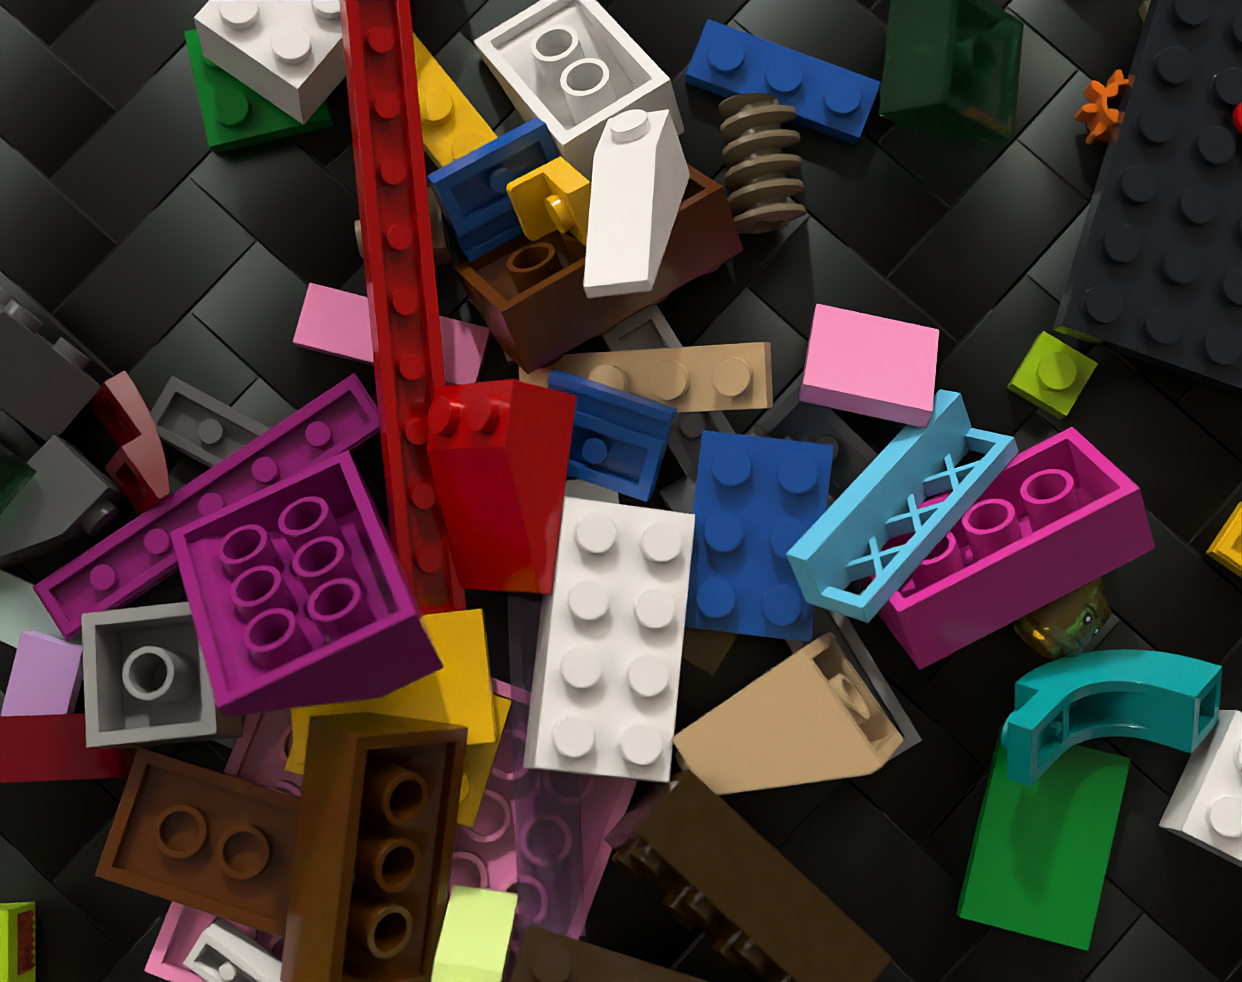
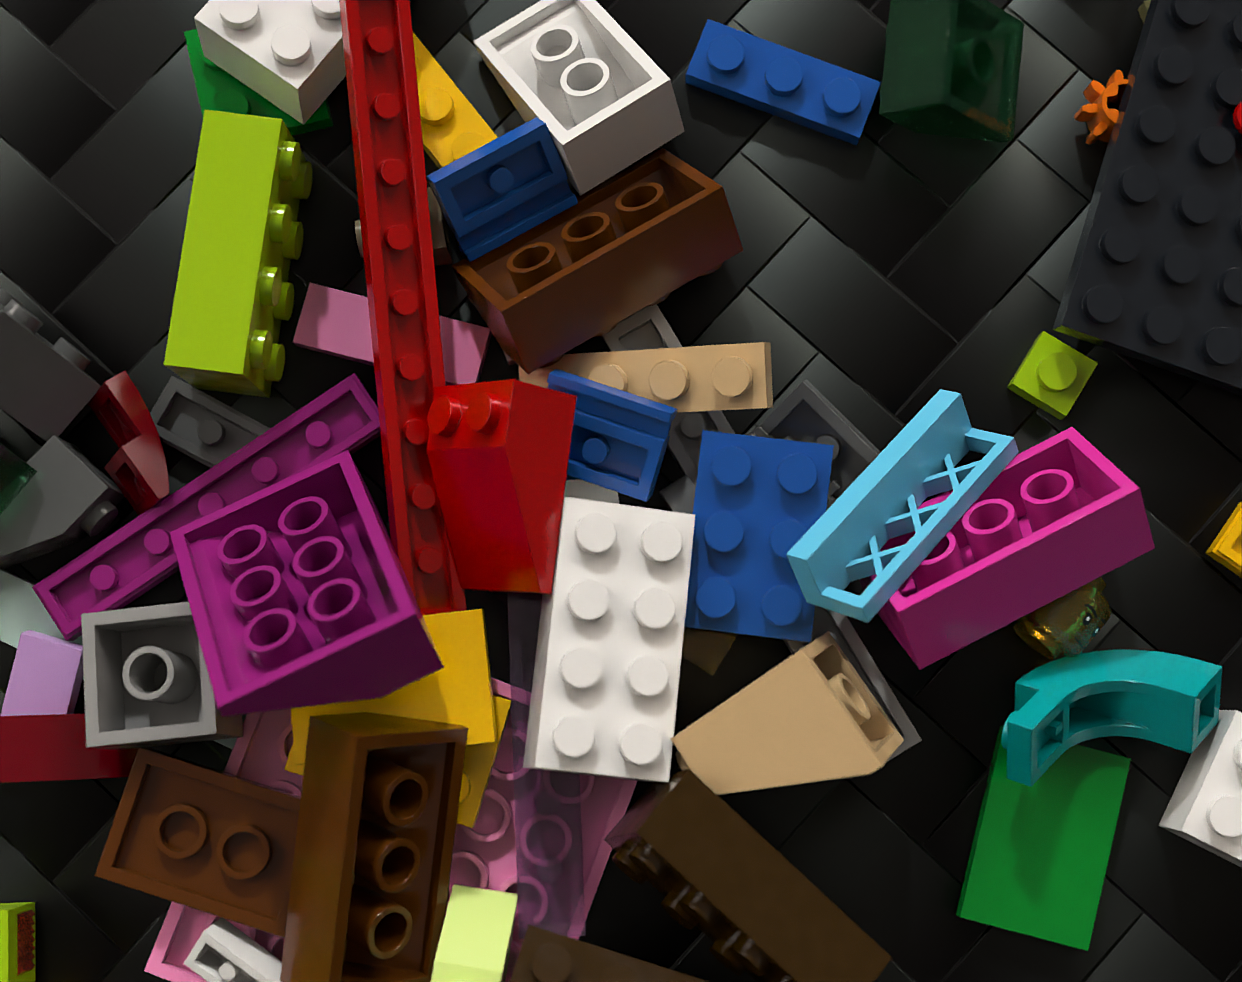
yellow bracket [506,156,591,248] -> none
white slope [584,109,690,298] -> none
dark tan piece [718,93,807,235] -> none
bright pink tile [799,303,939,428] -> none
none -> lime brick [164,110,313,398]

